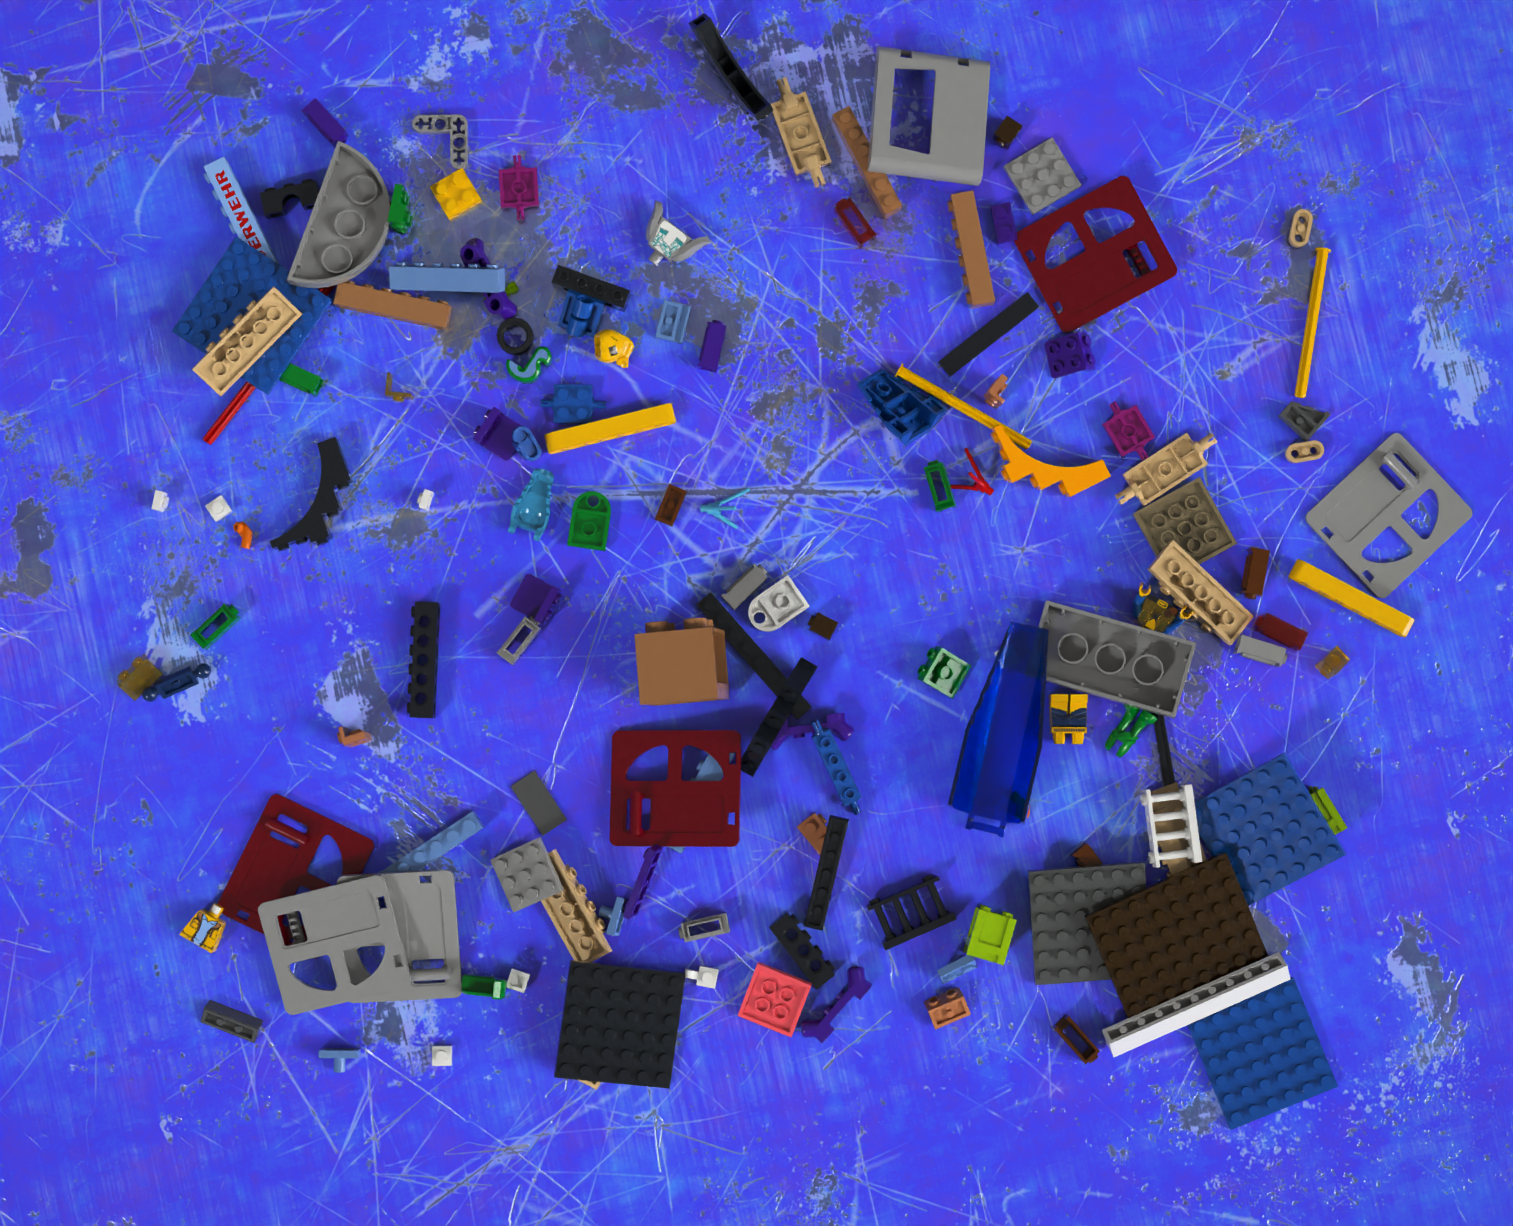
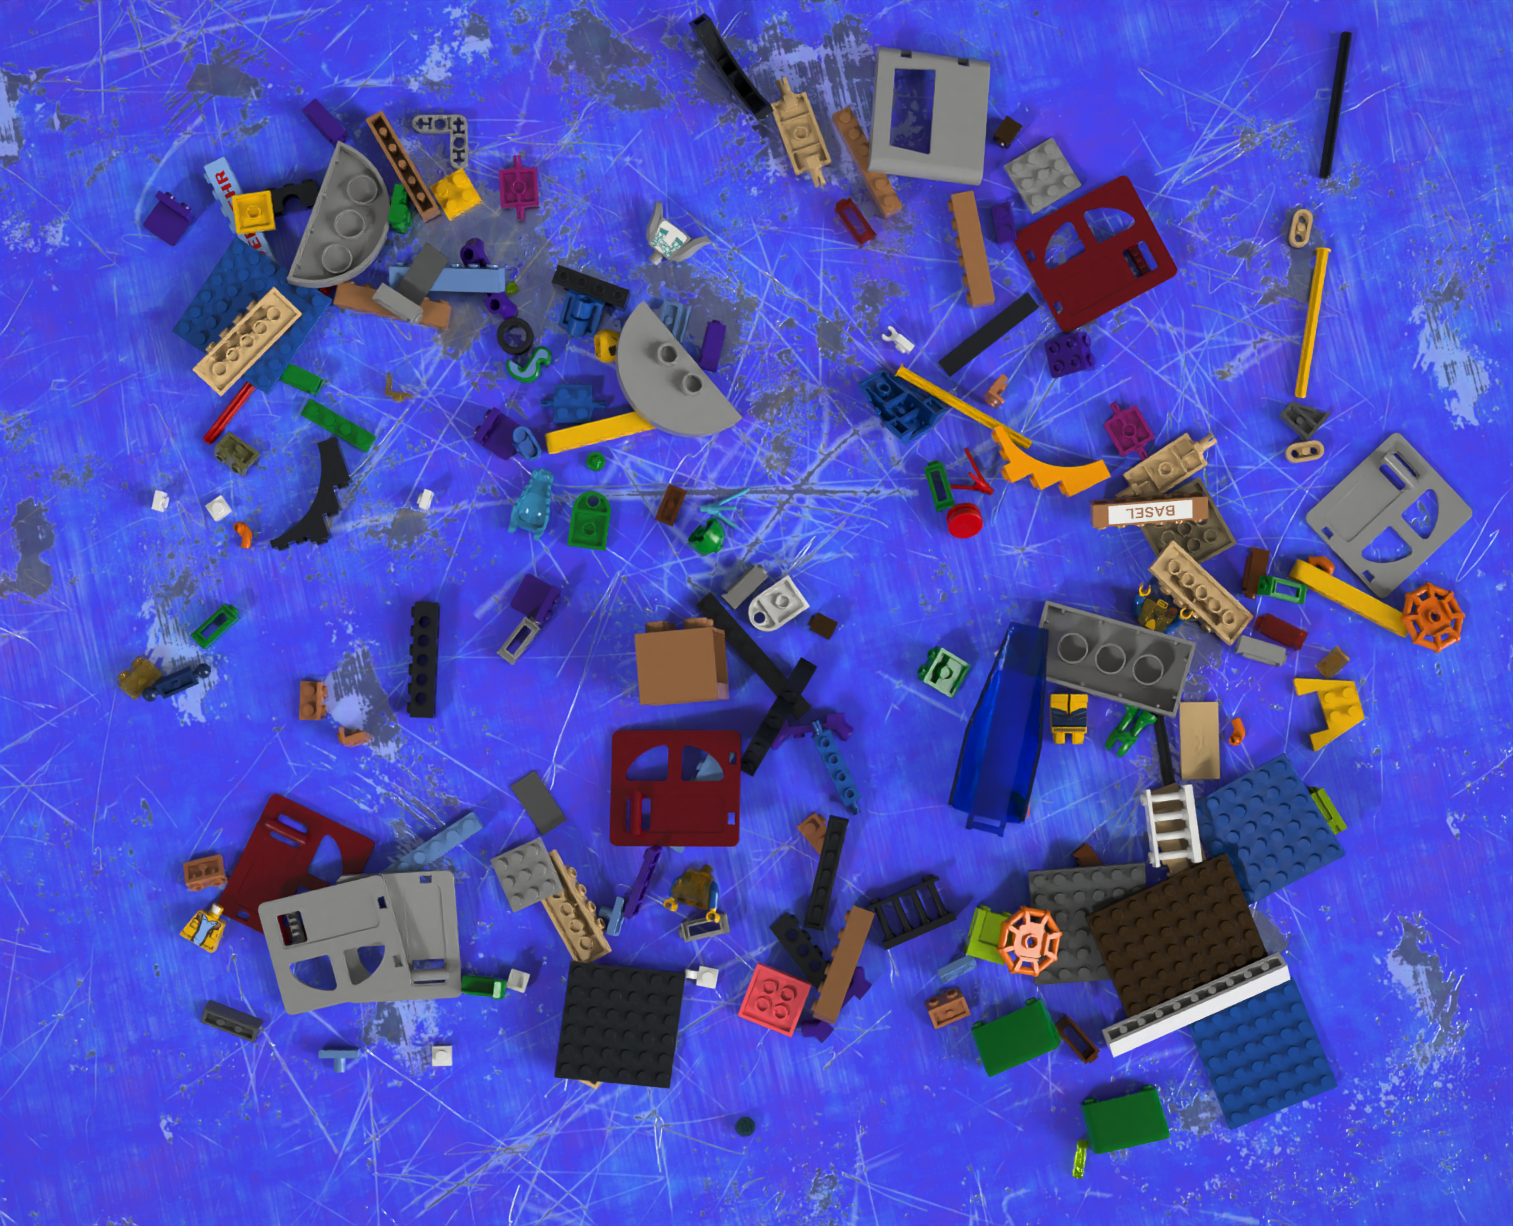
none -> dark purple bracket [143,190,195,246]
none -> nougat bracket [183,854,228,891]
none -> olive bracket [214,431,260,477]
none -> yellow plate [232,190,276,235]
none -> nougat bracket [299,681,328,720]
none -> green plate [300,398,376,453]
none -> medium nougat brick [365,110,441,222]
none -> light grey window [372,283,423,326]
none -> dark grey piece [396,242,449,306]
none -> green tile [586,452,606,472]
none -> light grey plate [615,300,743,438]
none -> clear yellow torso [663,864,720,923]
none -> green cylinder [687,517,725,555]
none -> tile [735,1117,755,1137]
none -> medium nougat brick [811,905,875,1025]
none -> white plate [881,326,915,355]
none -> red head [946,503,983,539]
none -> green windscreen [971,997,1062,1077]
none -> orange plate [996,905,1062,977]
none -> clear neon green axle [1072,1140,1088,1179]
none -> green windscreen [1080,1084,1170,1154]
none -> medium nougat brick [1089,491,1208,530]
none -> tan tile [1179,702,1220,779]
none -> orange arm [1229,717,1246,746]
none -> green window [1257,576,1308,604]
none -> yellow wing [1292,678,1365,751]
none -> orange arm [1307,556,1335,575]
none -> black axle [1319,32,1352,179]
none -> orange plate [1400,582,1465,653]

